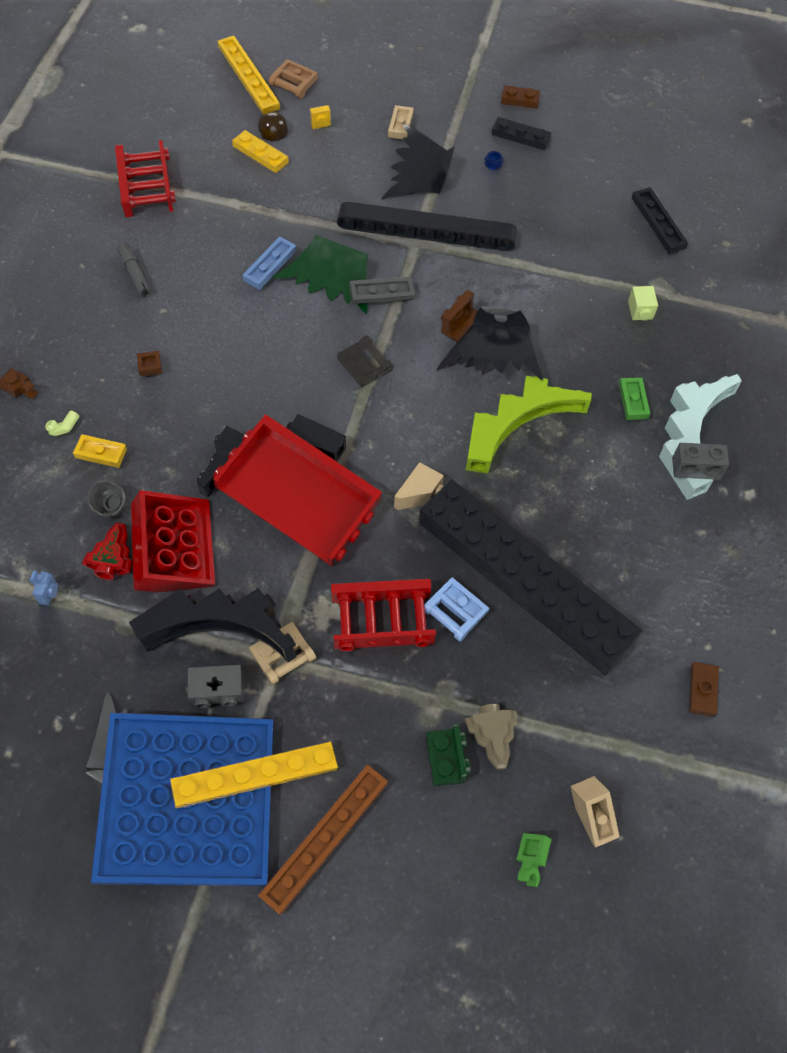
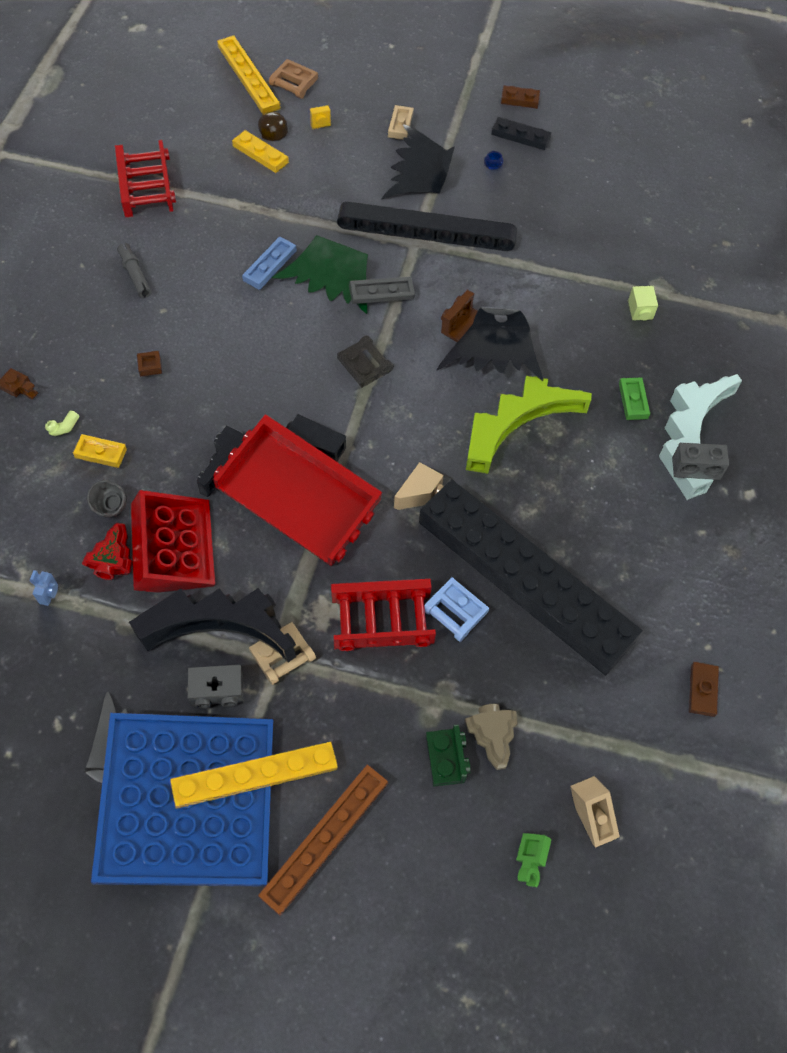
black plate [631,187,688,254] -> none

